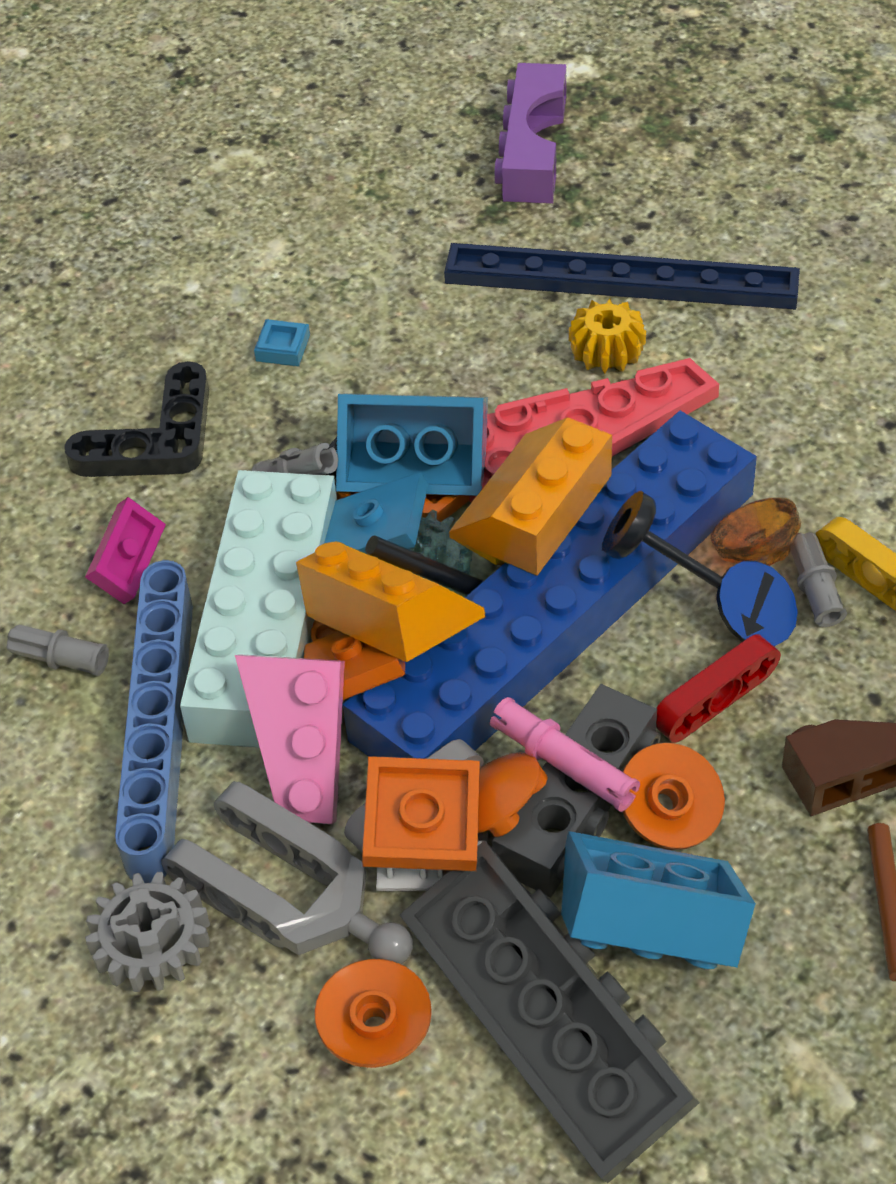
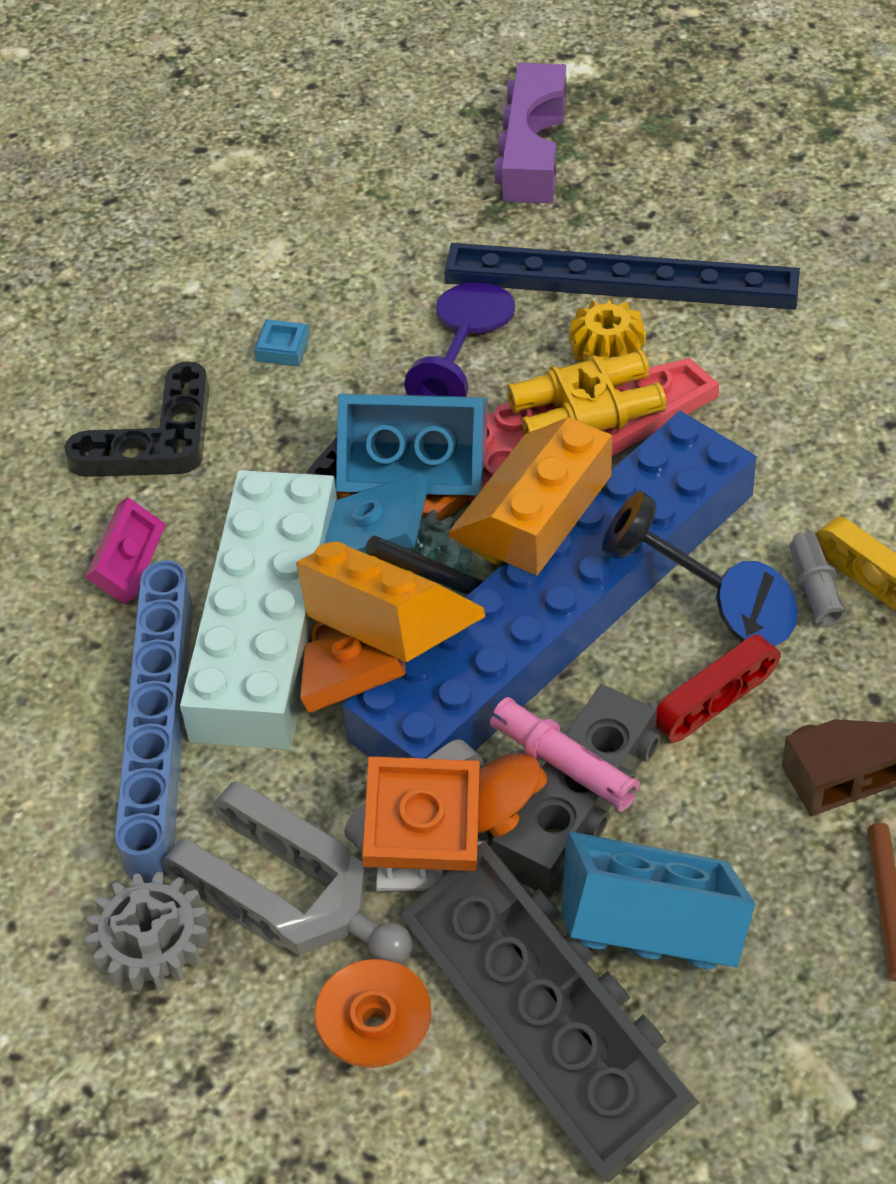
light grey axle [7,624,109,676] -> none
bright pink wing [235,654,345,824] -> none
light grey pin [251,443,338,475] -> none
orange dish [623,743,725,850] -> none
clear orange piece [710,497,801,566] -> none
none -> dark purple piece [404,282,515,397]
none -> yellow pin [507,349,666,435]

